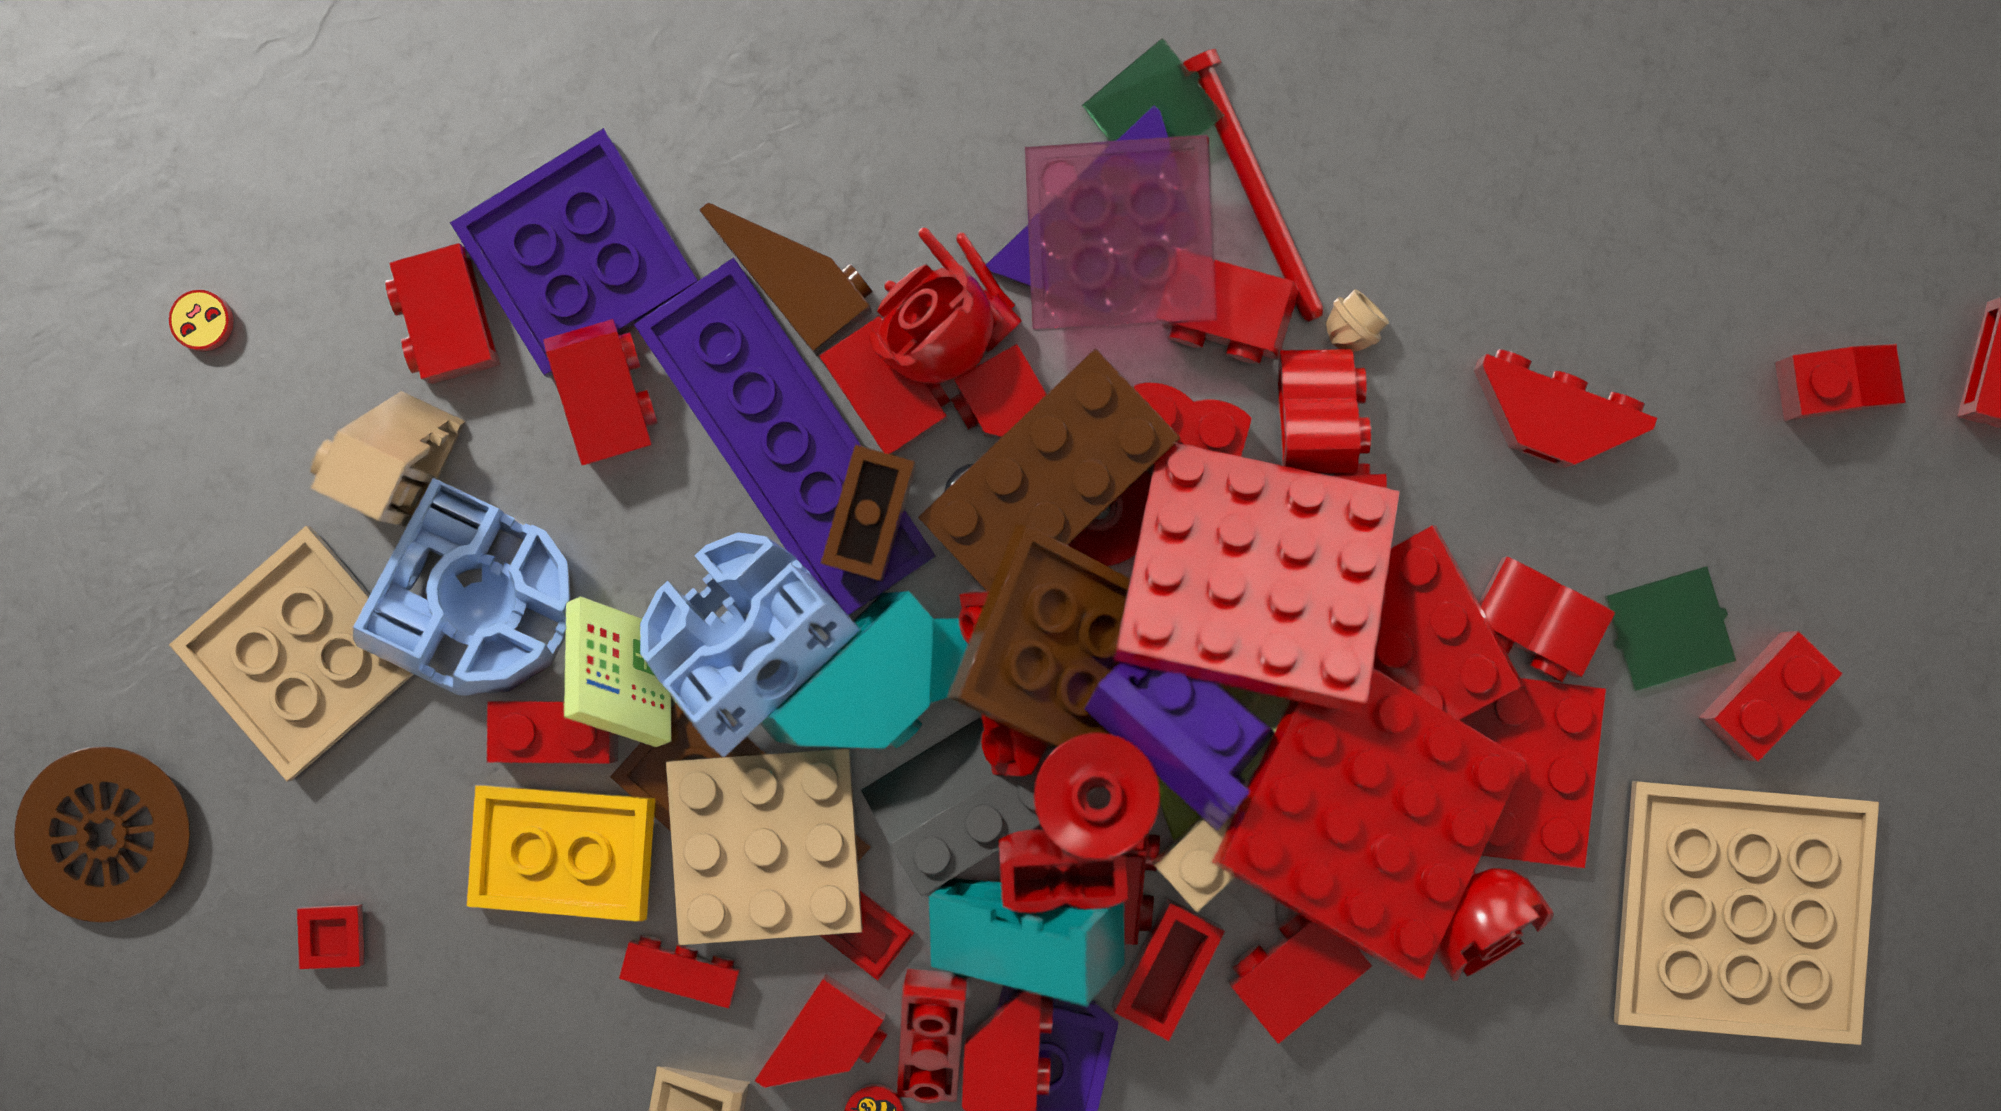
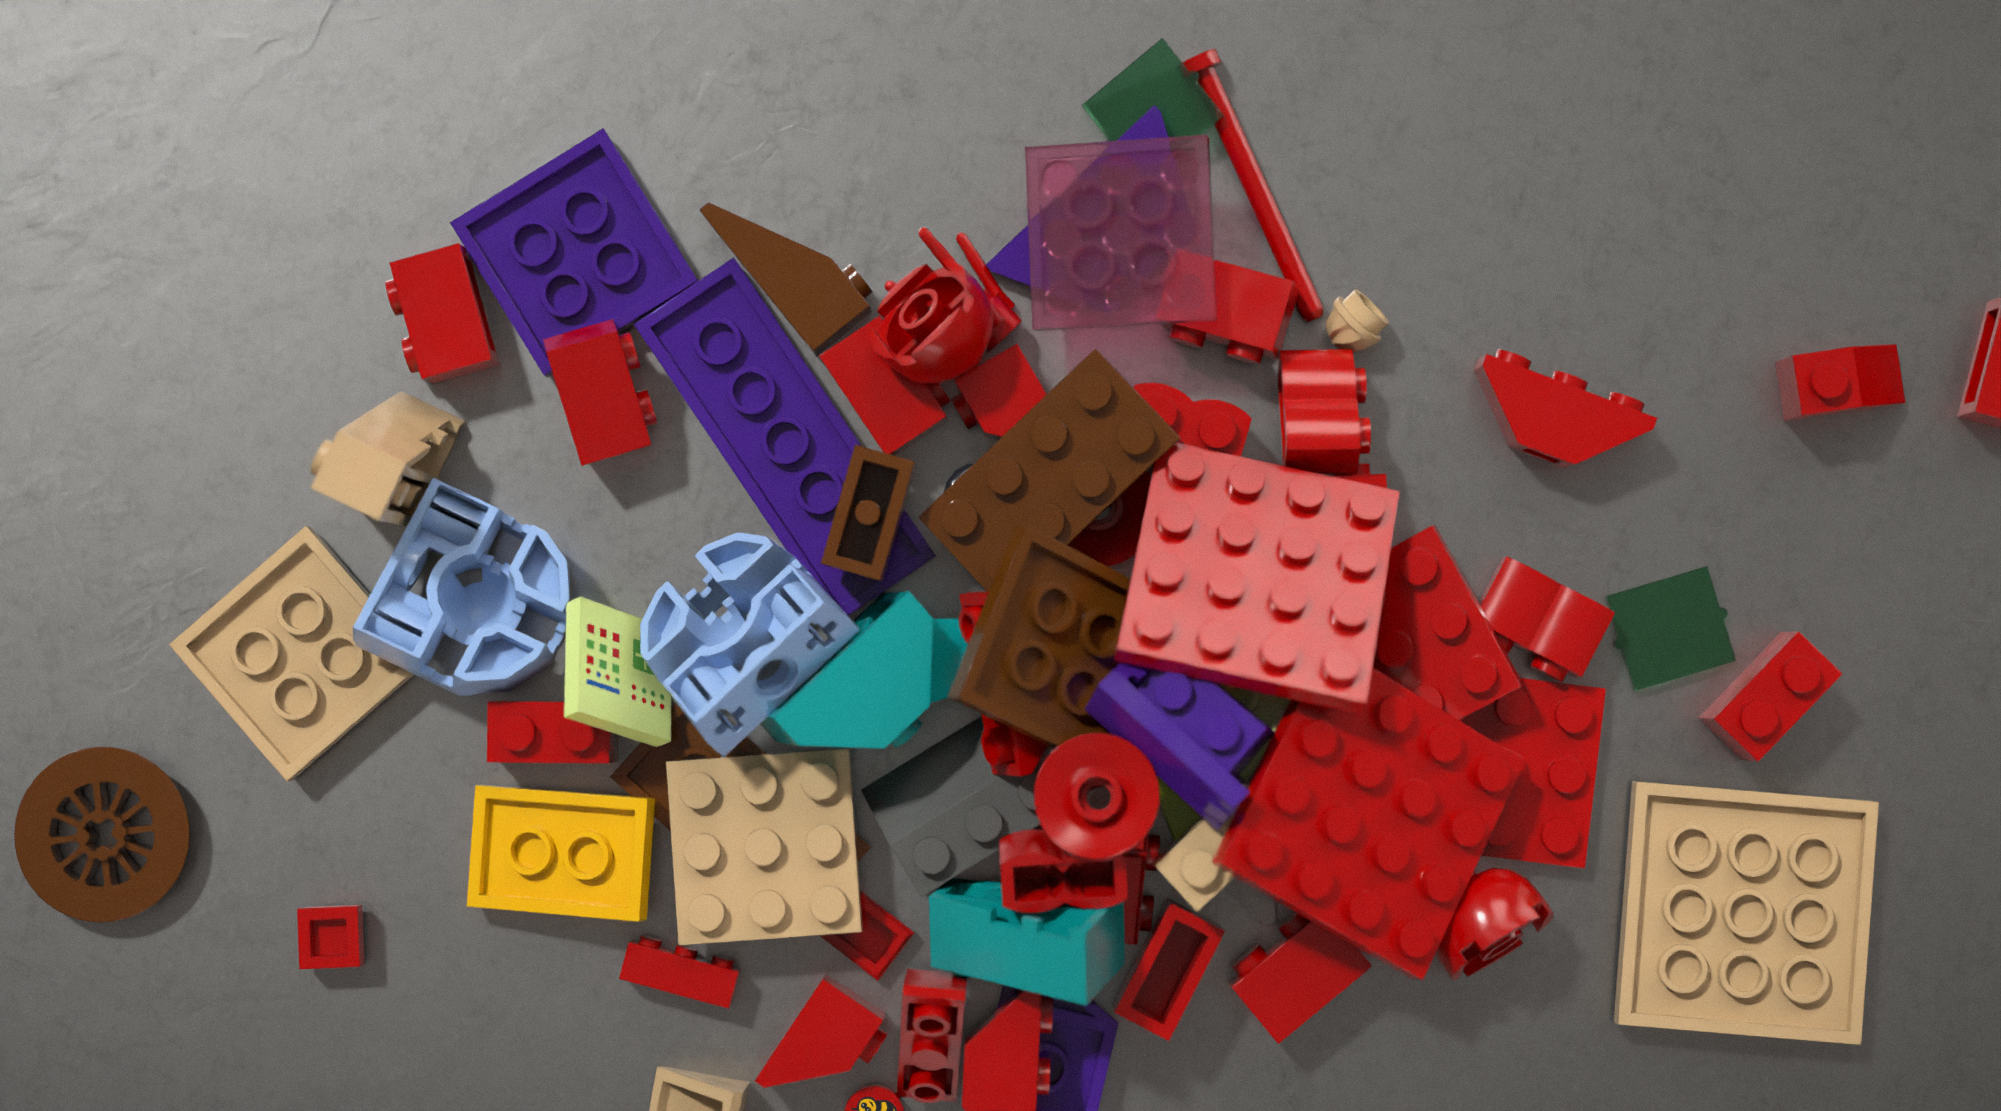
tile [169,290,234,351] -> none

